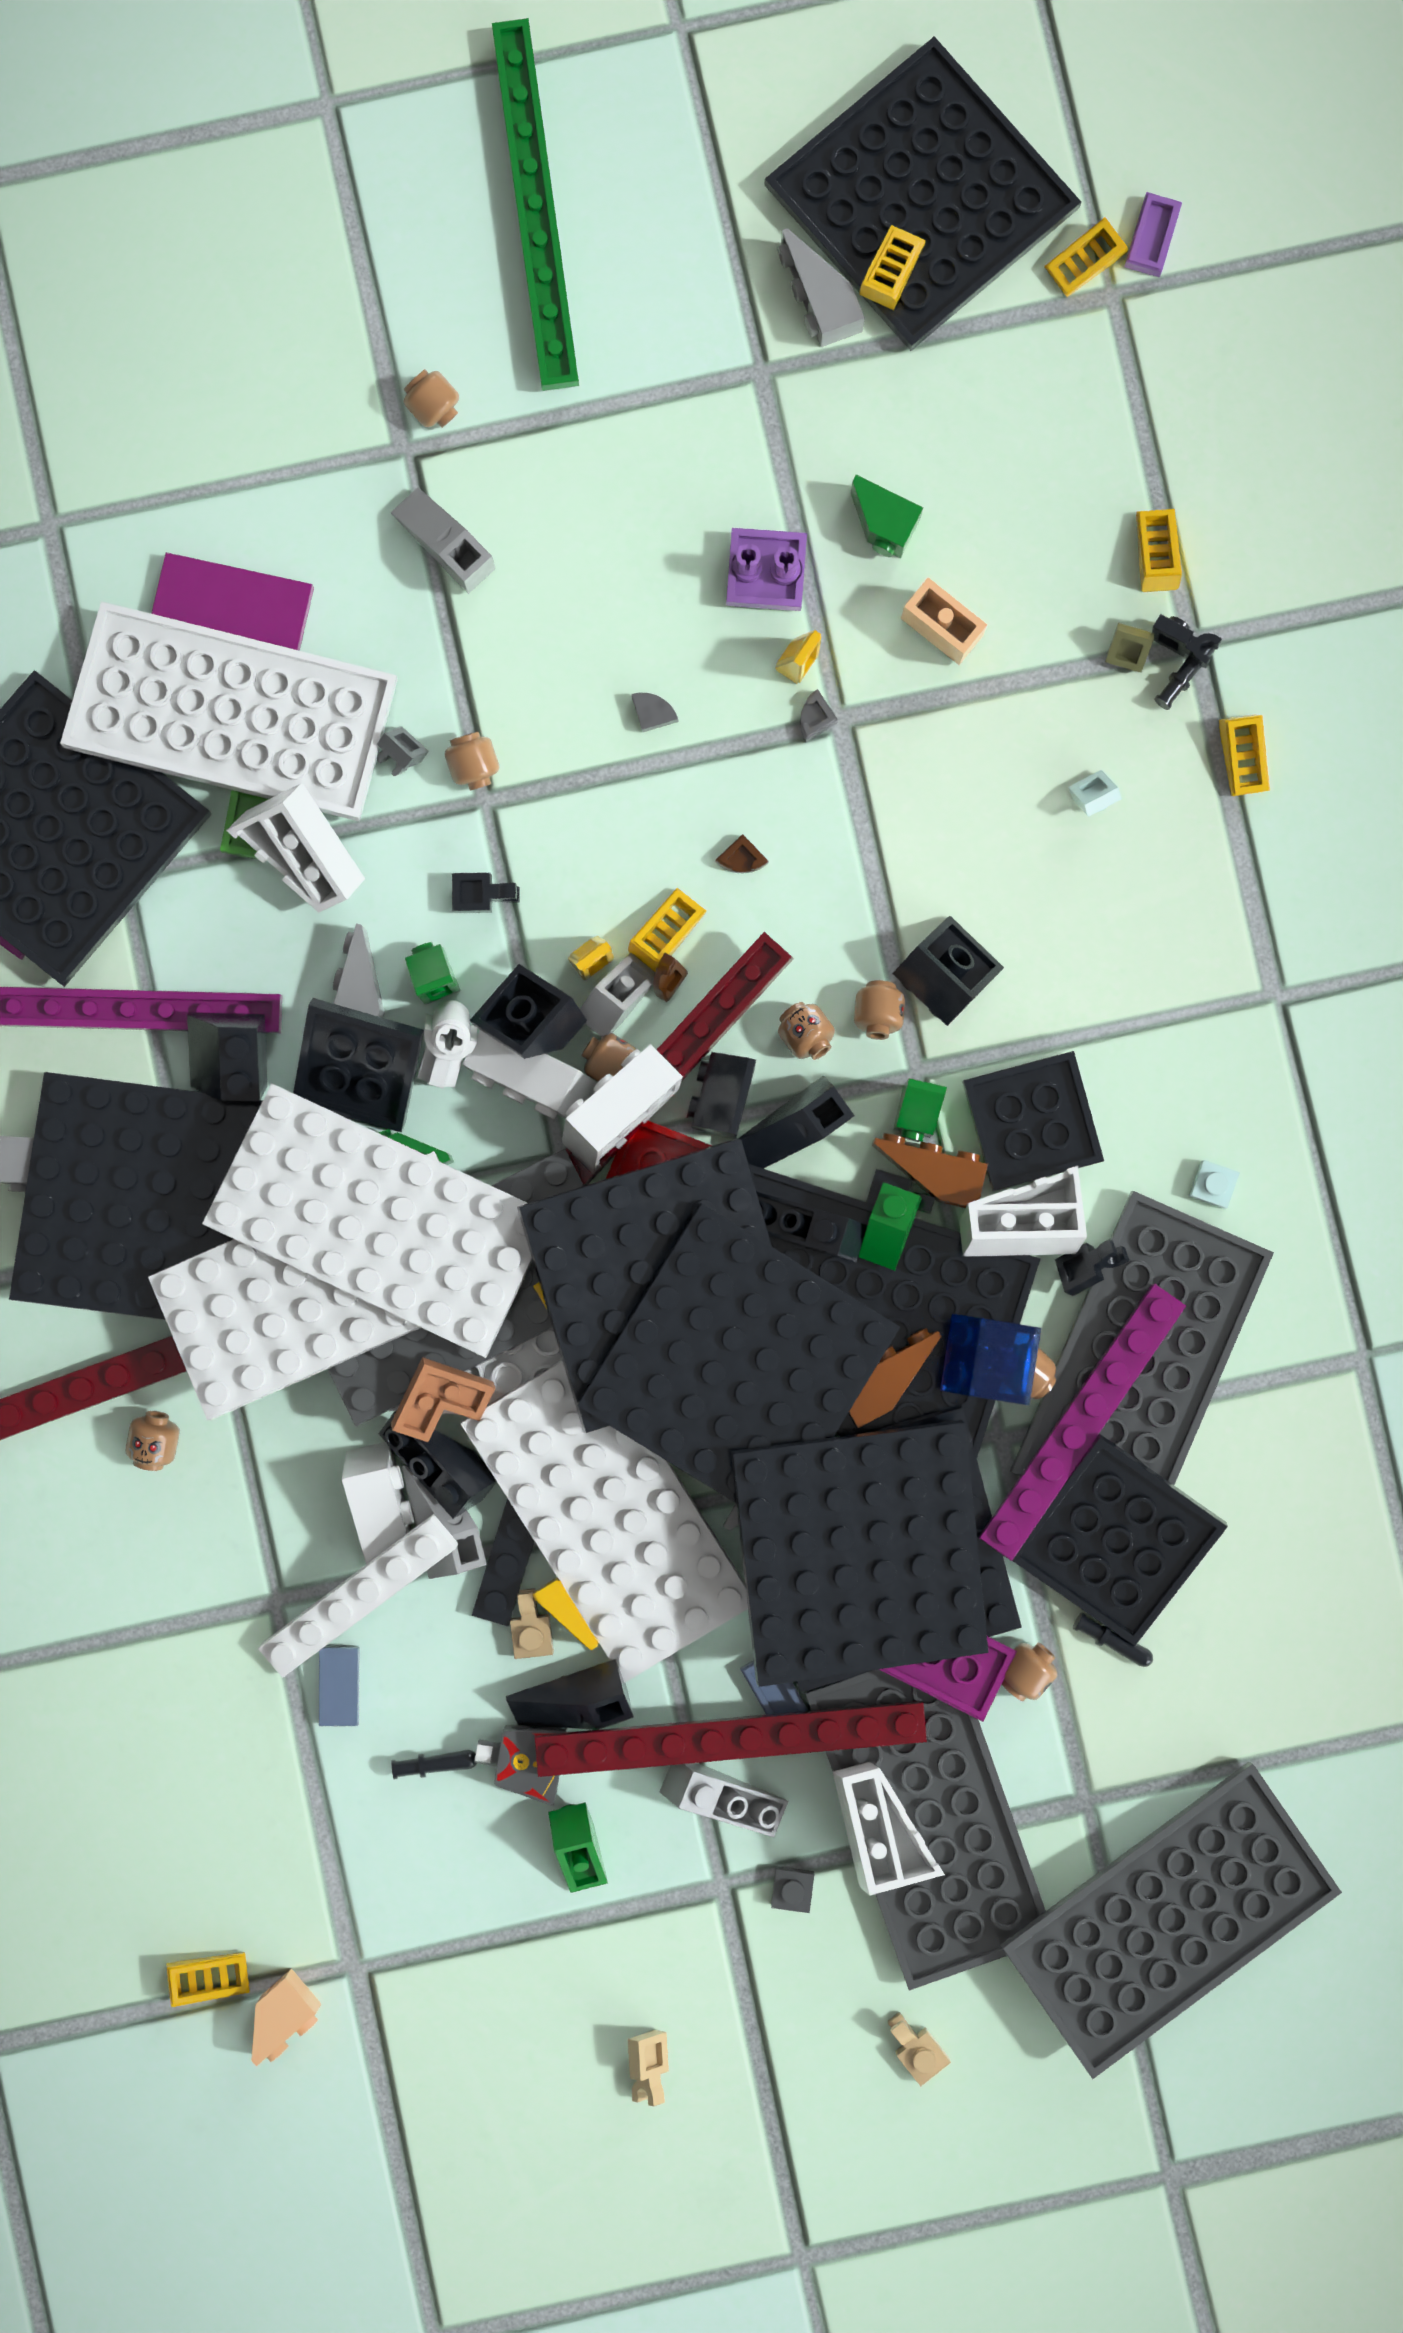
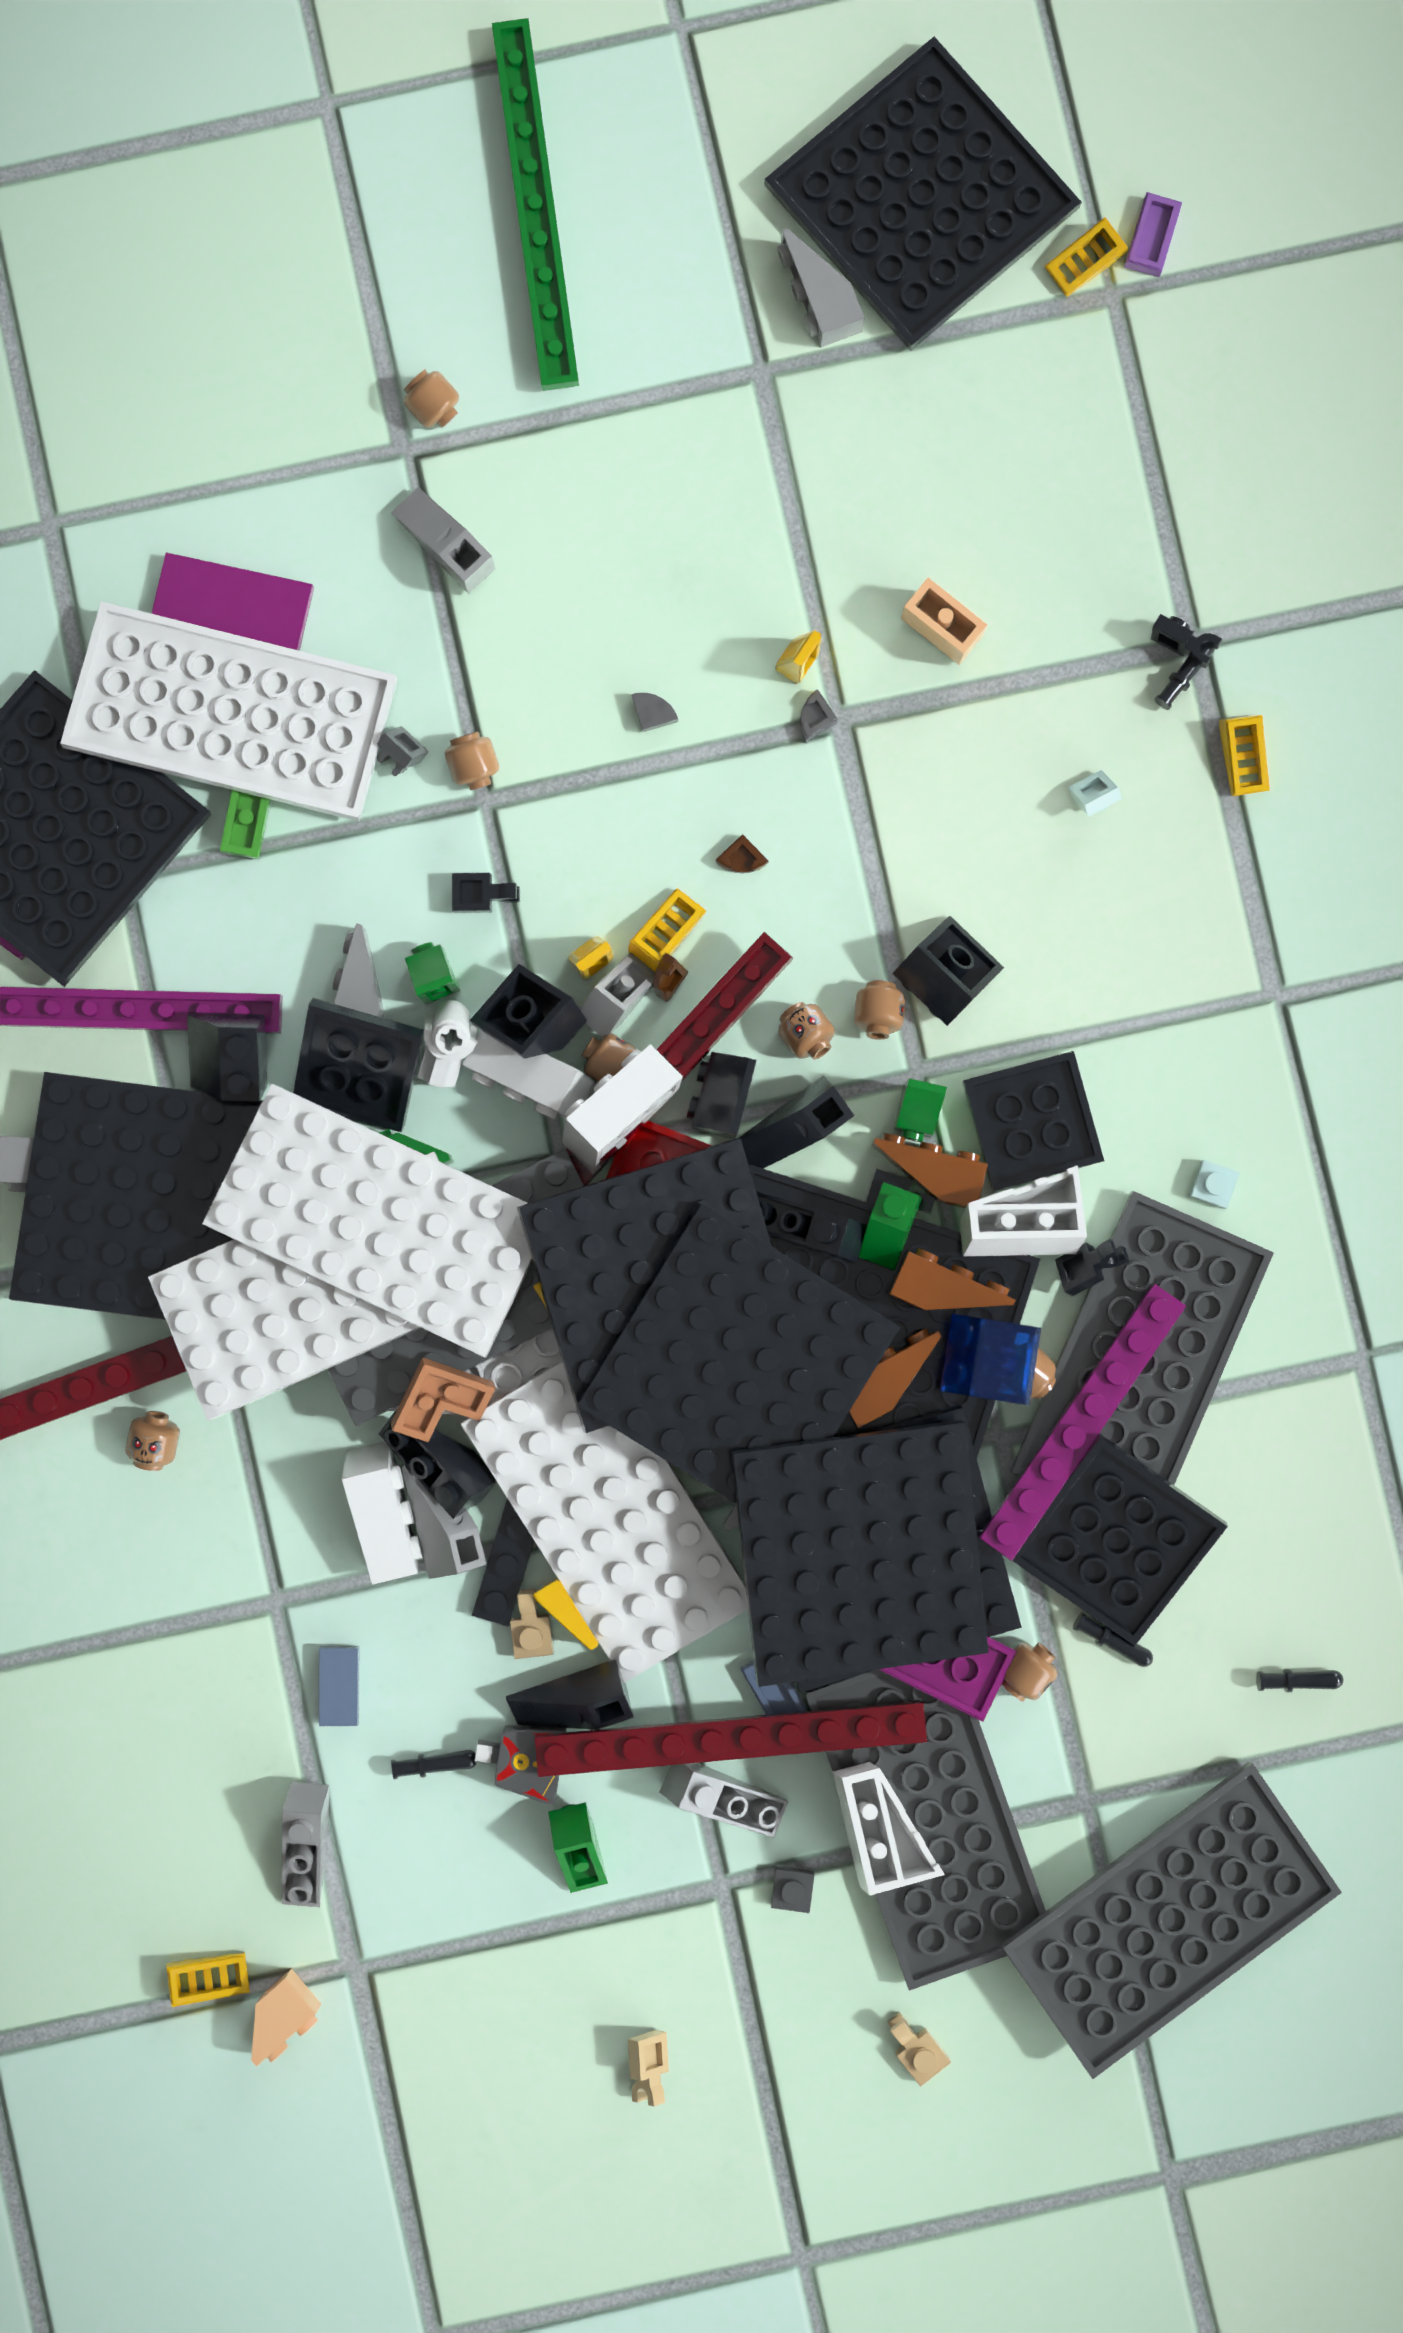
white wedge [226,783,365,913] -> none
white plate [258,1514,458,1678] -> none
medium lavender plate [726,528,807,611] -> none
green slope [850,474,924,558] -> none
yellow slope [859,225,926,310] -> none
olive plate [1105,623,1154,673] -> none
yellow slope [1136,509,1182,592] -> none
none -> light grey slope [282,1782,329,1907]
none -> dark orange slope [888,1248,1015,1310]
none -> black piece [1256,1669,1344,1692]

